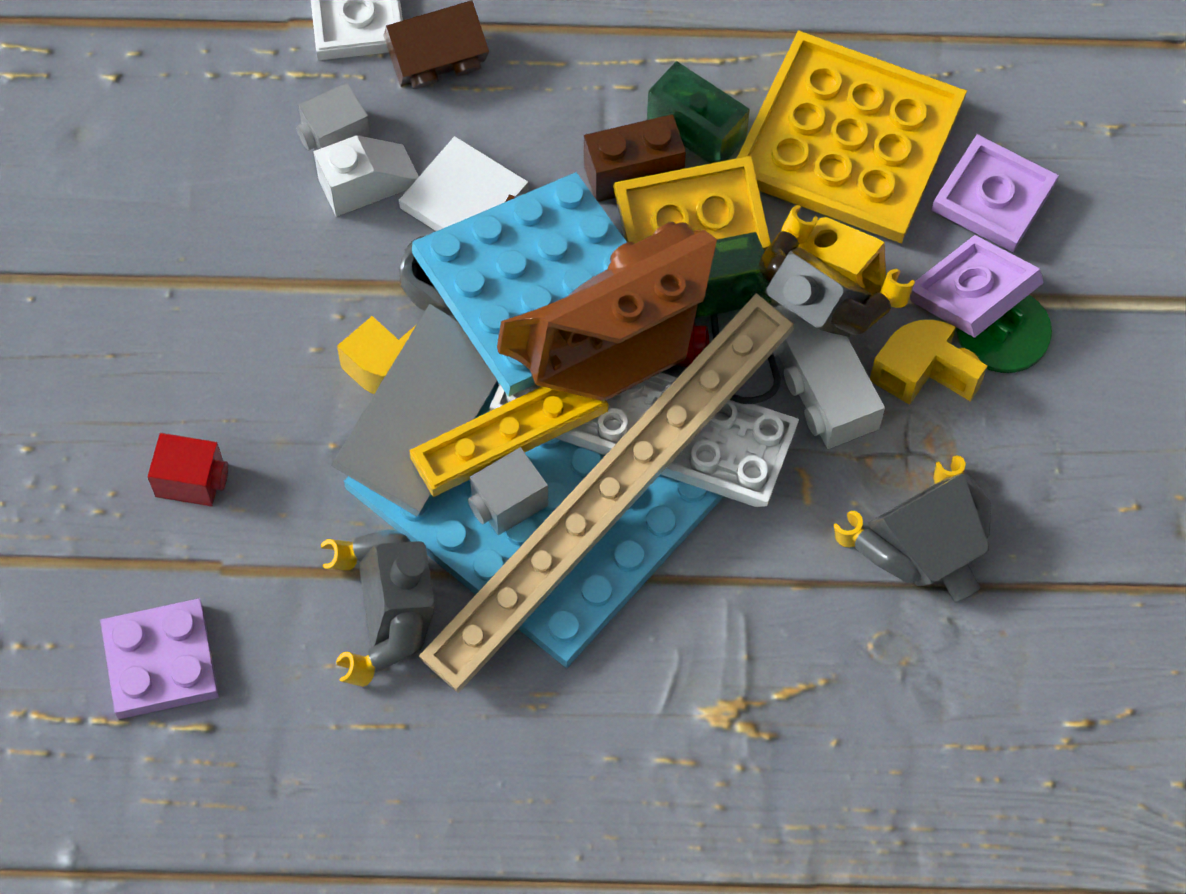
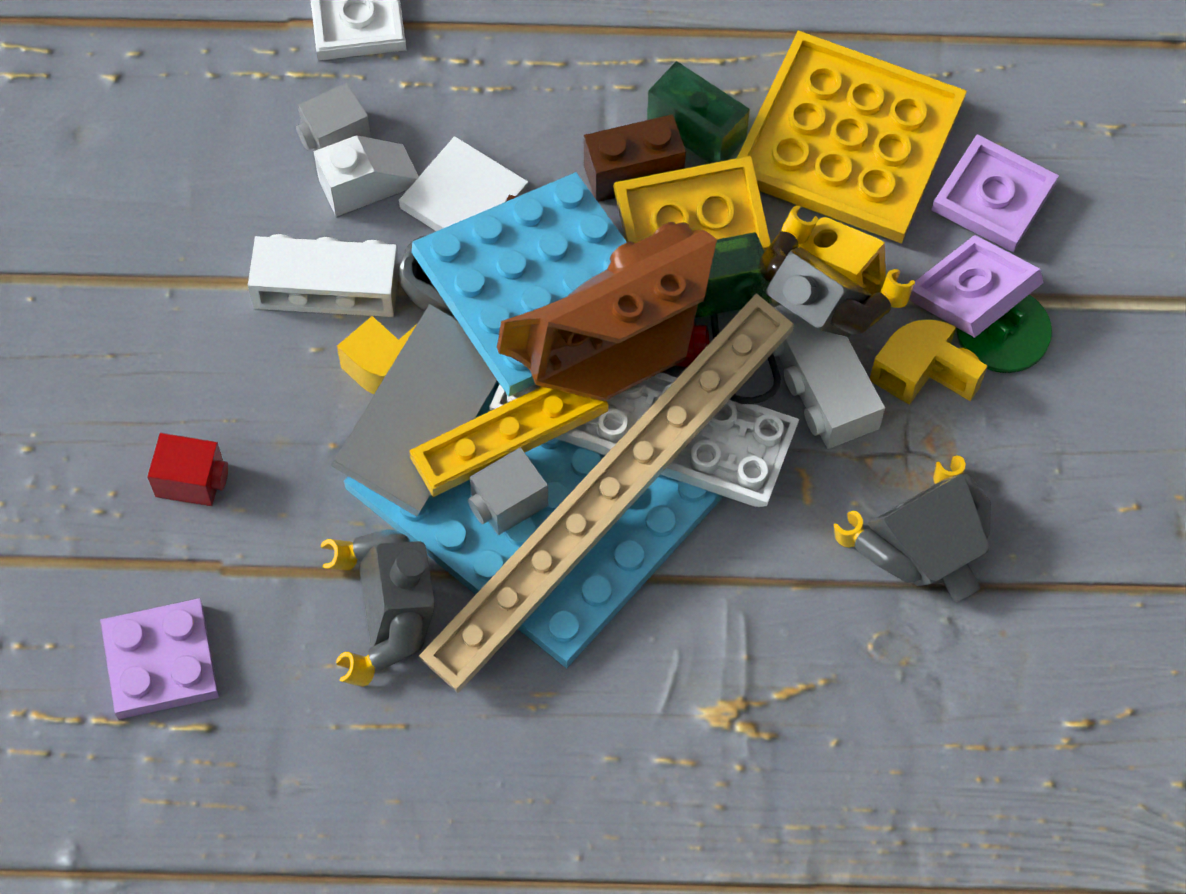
reddish brown brick [383,0,489,89] -> none
none -> white brick [248,234,399,317]

